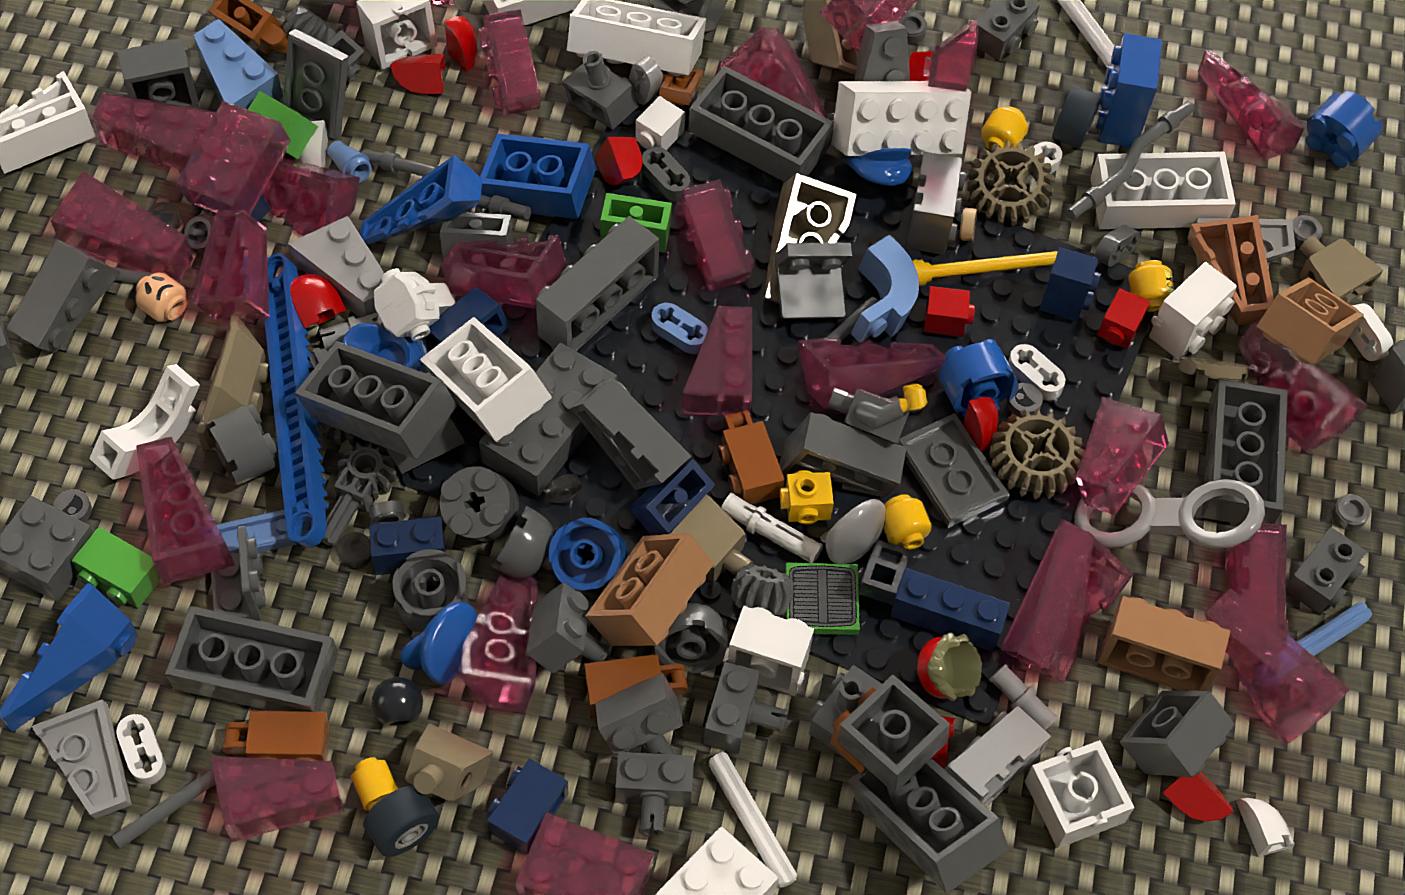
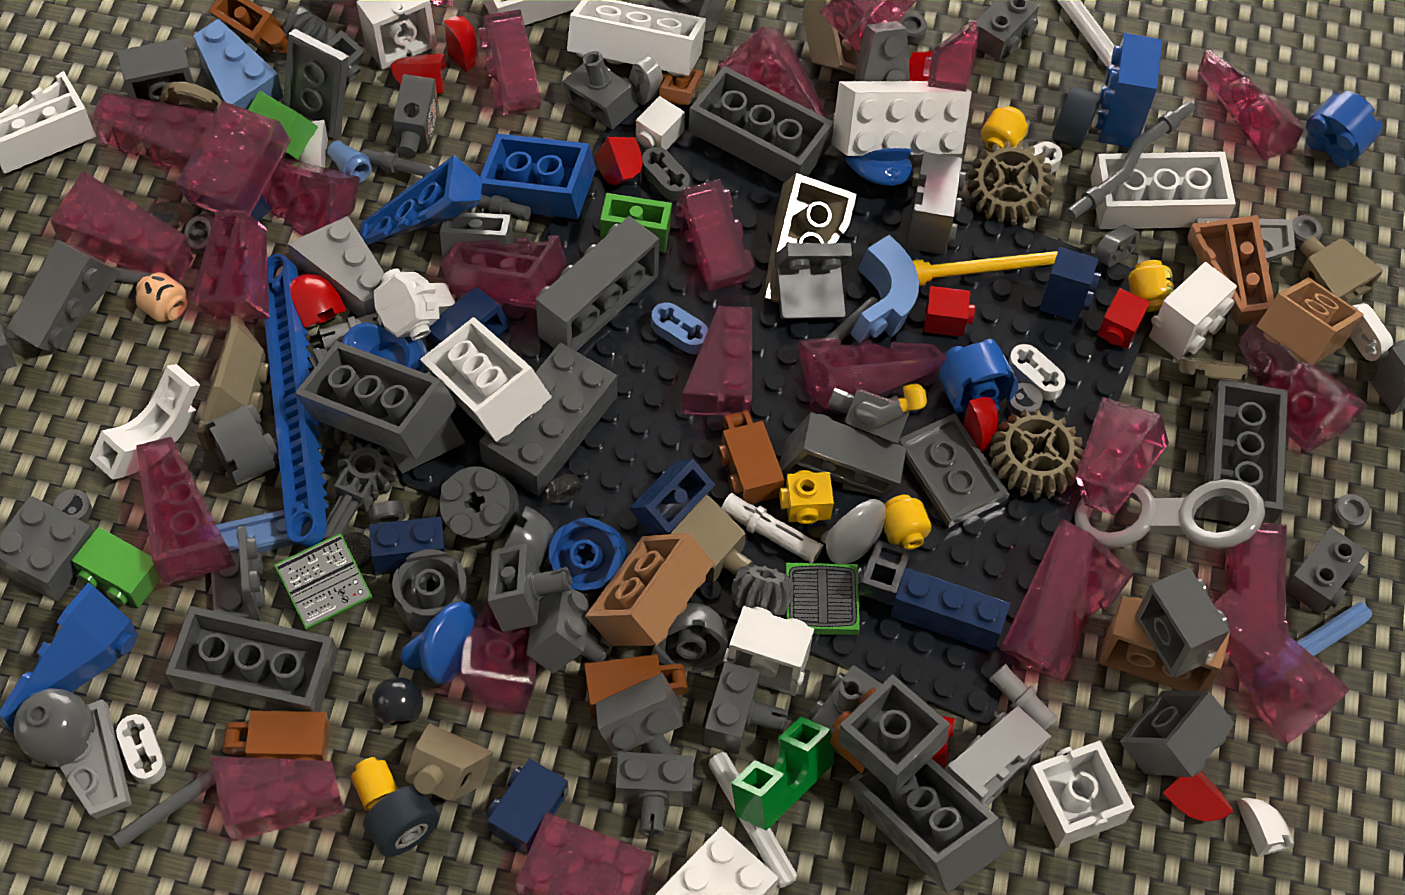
dark grey wedge [570,377,691,490] -> none
olive hair [916,632,982,702] -> none
tan tile [960,208,977,242] -> none
none -> dark grey cylinder [13,688,95,767]
none -> dark tan tile [158,82,225,127]
none -> light grey tile [274,533,373,631]
none -> dark grey torso [393,74,440,158]
none -> dark grey brick [488,543,572,632]
none -> green arch [731,717,835,831]
none -> dark grey brick [1135,568,1230,678]

